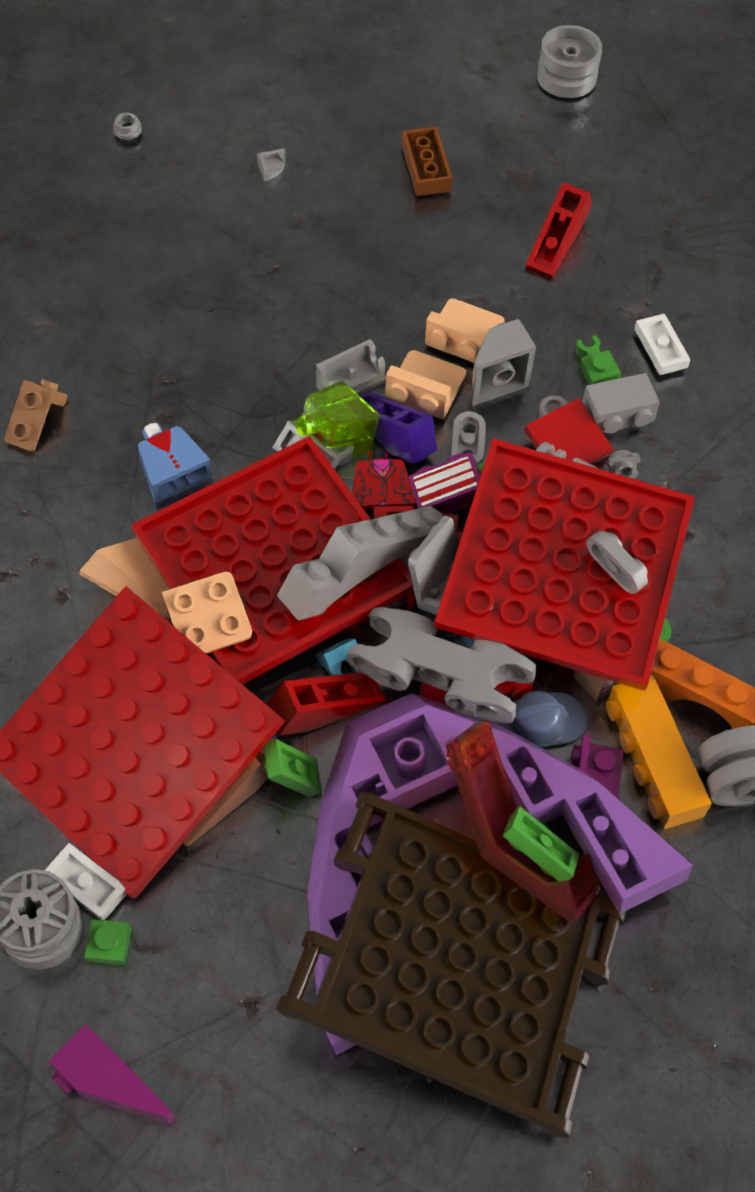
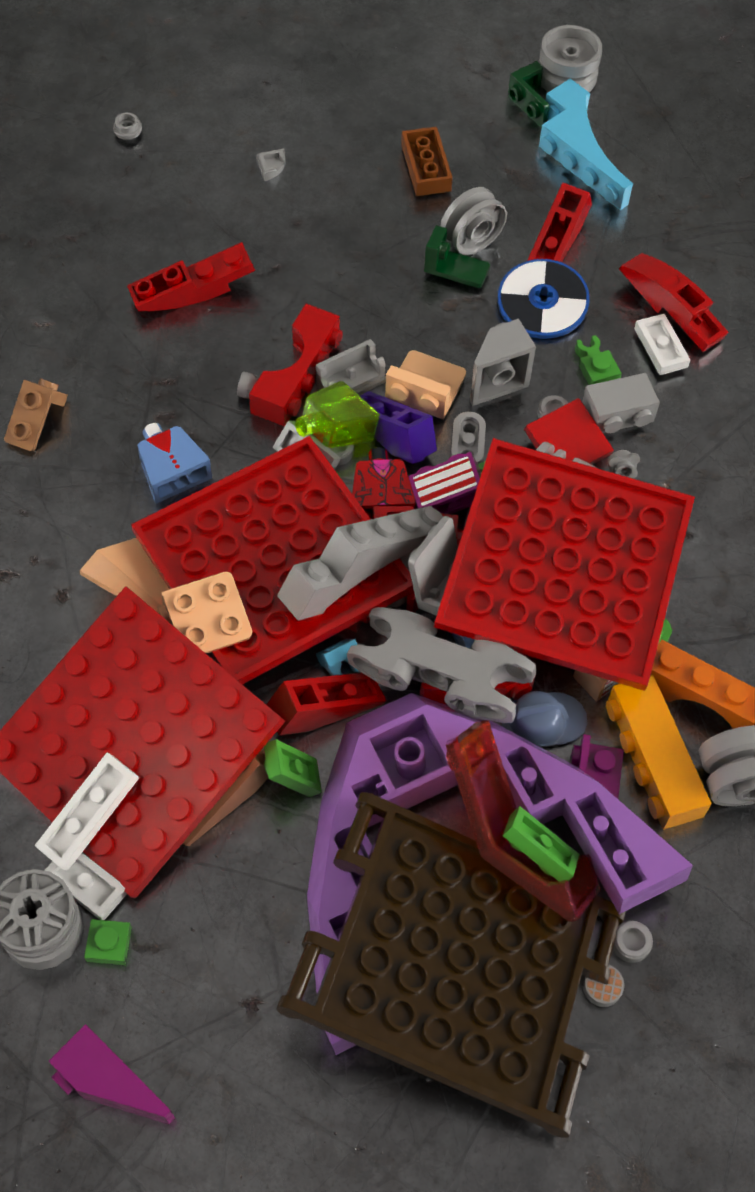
light nougat bracket [425,299,504,363] -> none
light grey plate [586,530,648,594] -> none
none -> white plate [35,752,140,871]
none -> red slope [127,242,255,311]
none -> light grey hinge [237,371,259,399]
none -> red arch [249,304,343,427]
none -> dark green bracket [424,225,490,288]
none -> light grey wheel [441,187,507,255]
none -> piece [498,259,590,339]
none -> dark green bracket [508,61,549,127]
none -> medium azure arch [539,78,633,210]
none -> tile [583,965,624,1007]
none -> light grey tile [613,921,653,963]
none -> red slope [619,253,729,352]

